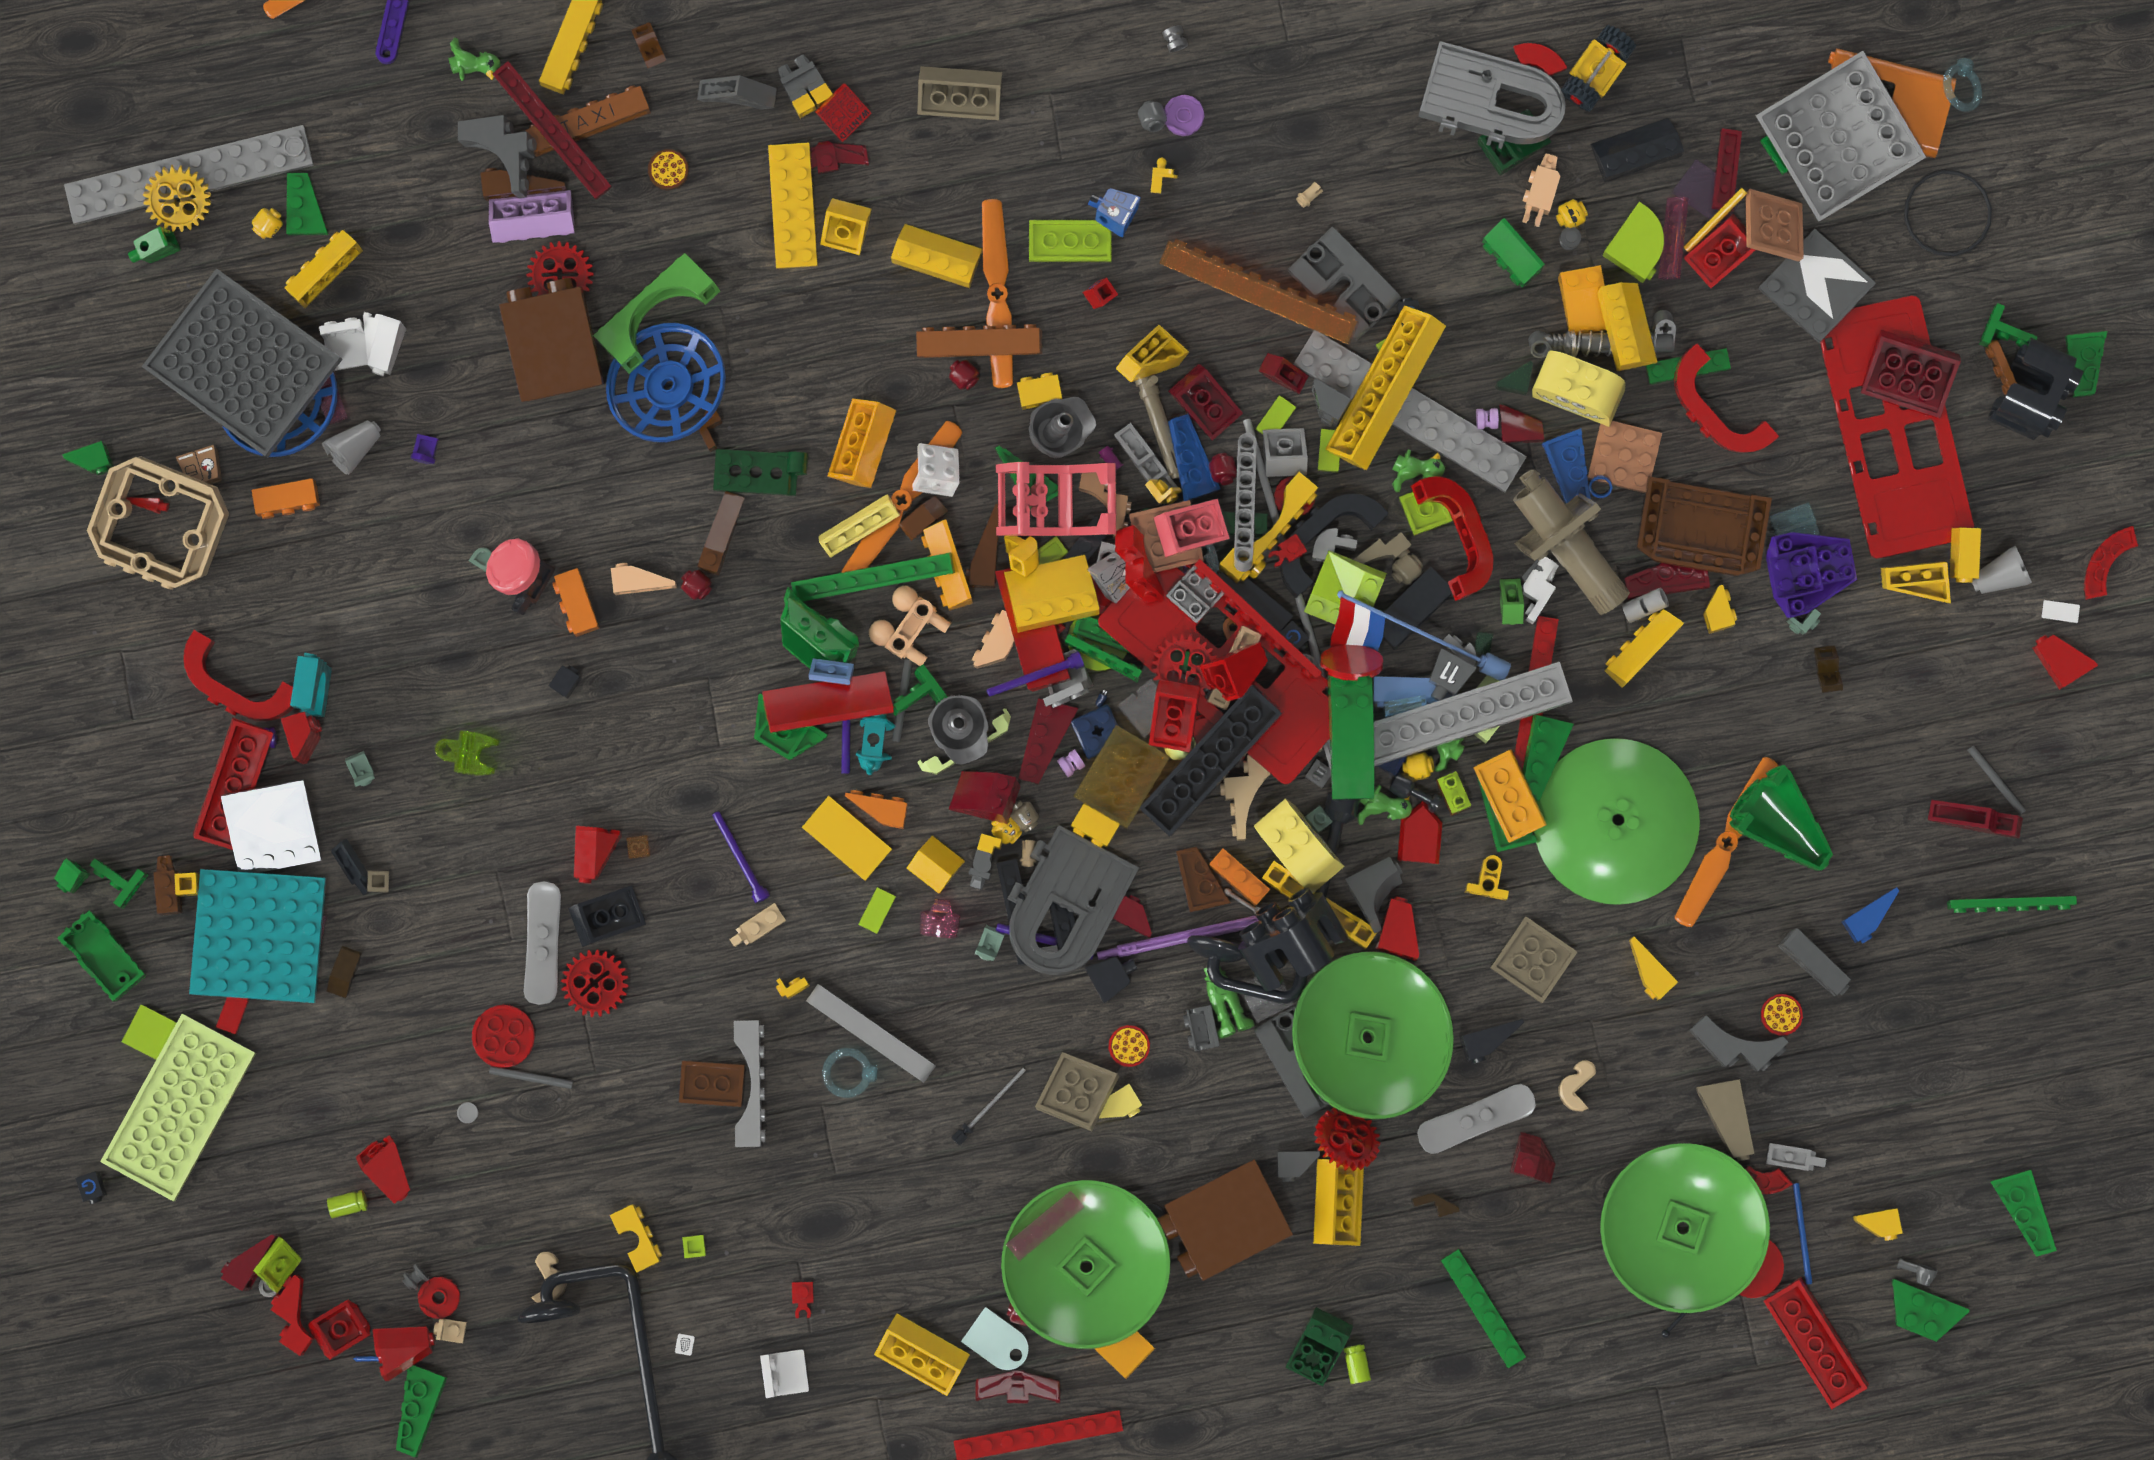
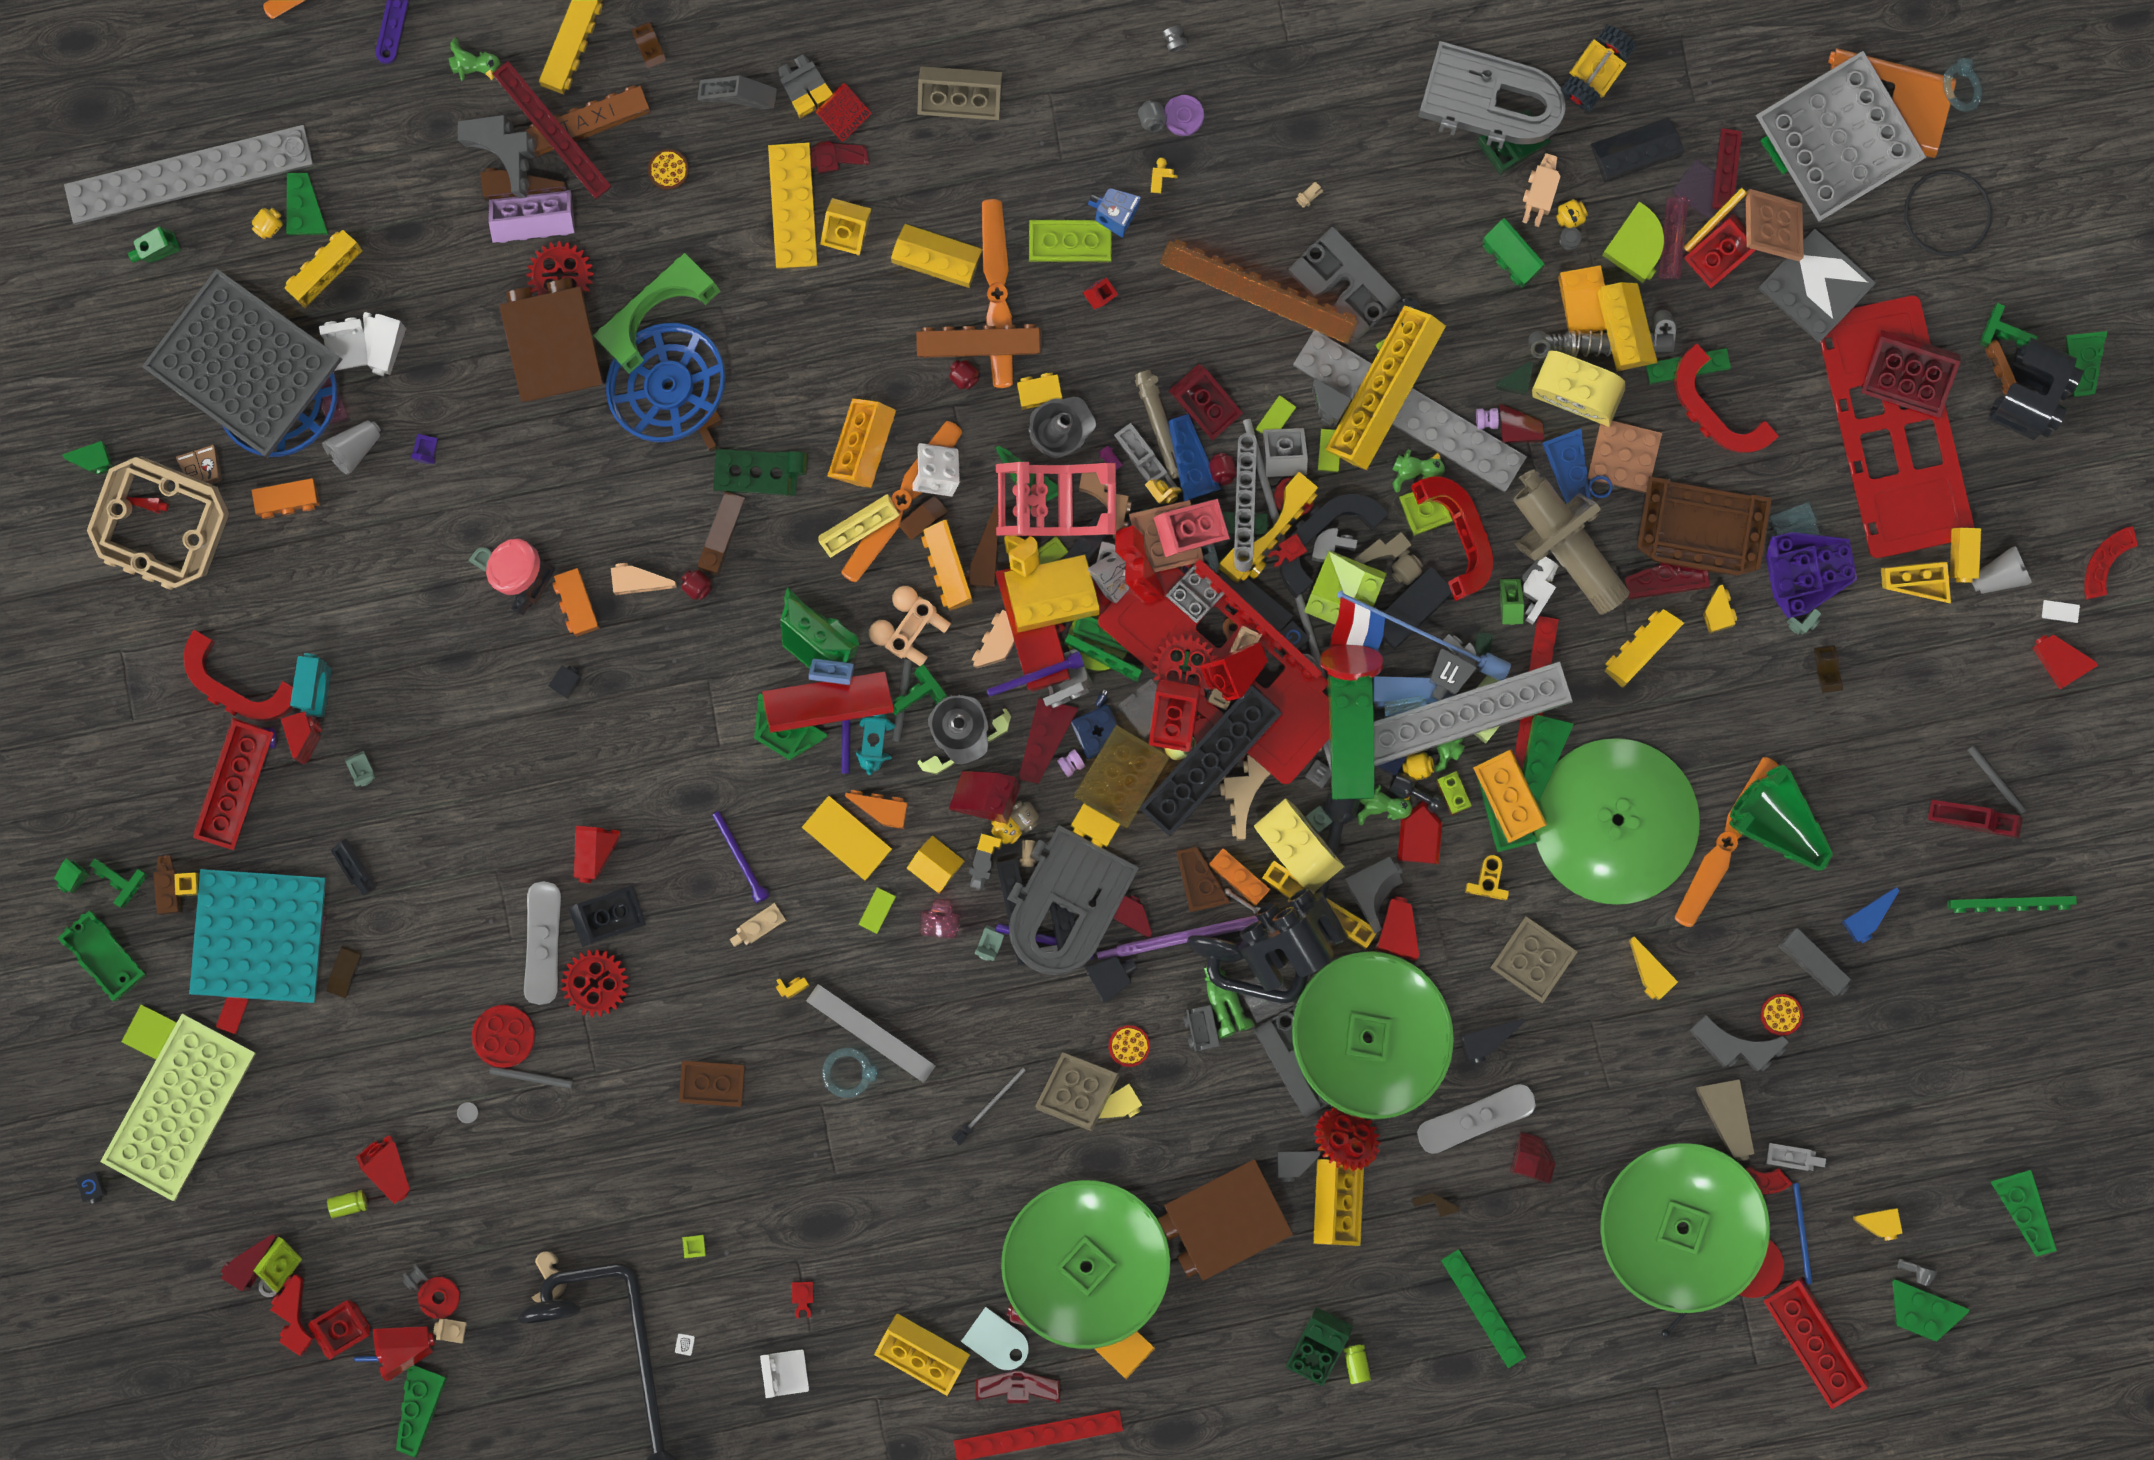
yellow gear [143,165,211,232] -> none
plate [221,779,322,873] -> none
dark tan slope [367,871,389,893] -> none
clear neon green piece [435,730,500,776] -> none
yellow arch [610,1204,662,1273] -> none
clear orange tile [626,835,650,859] -> none
light grey arch [734,1020,766,1147] -> none
green plate [791,552,955,601] -> none
plate [1006,1191,1084,1262] -> none
yellow wedge [1116,325,1189,382] -> none
dark red slope [1259,353,1309,394] -> none
red tile [1513,43,1567,76] -> none
tan animal [1558,1060,1596,1112] -> none
light grey pin [1622,588,1669,623] -> none

